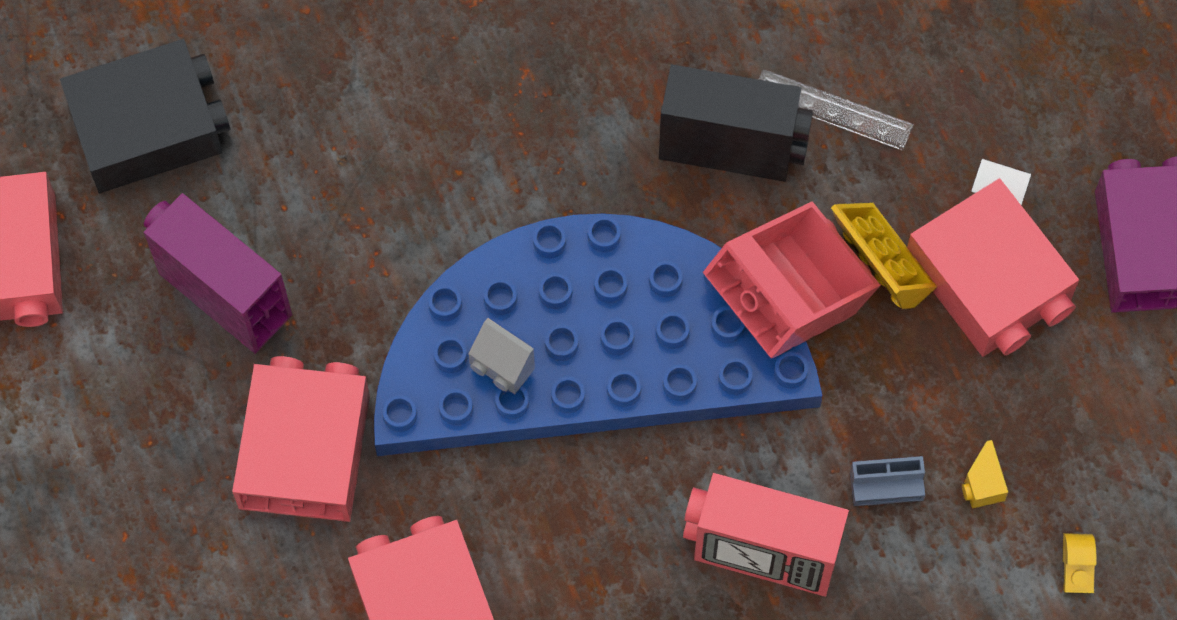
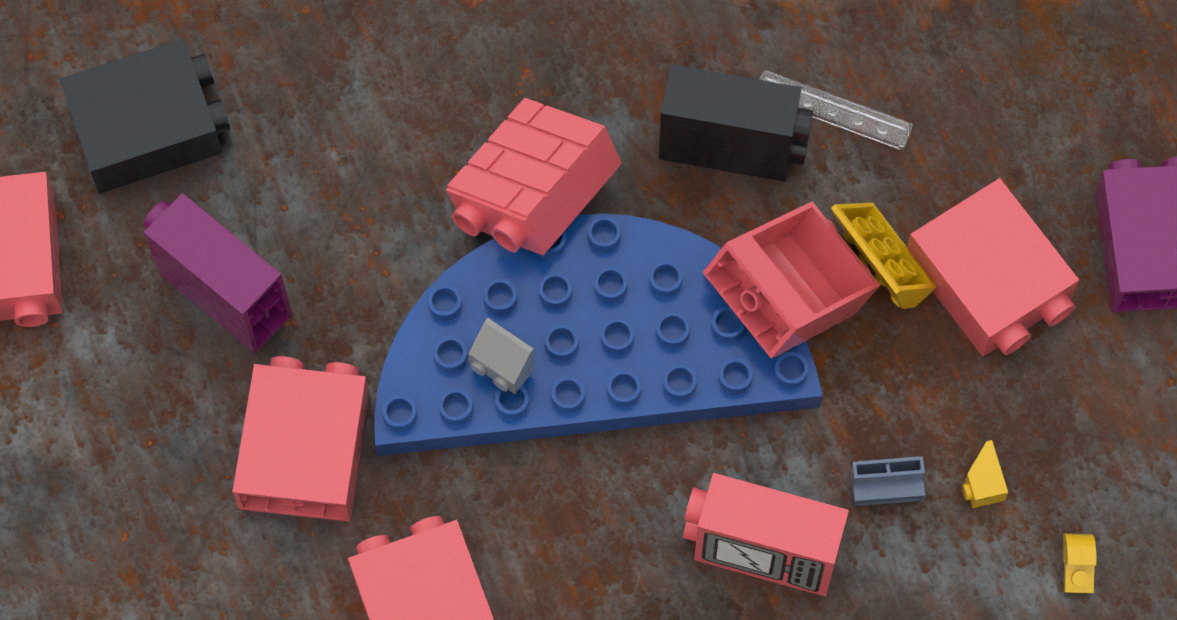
white sticker [971,159,1031,205] -> none
none -> coral brick [446,98,622,256]

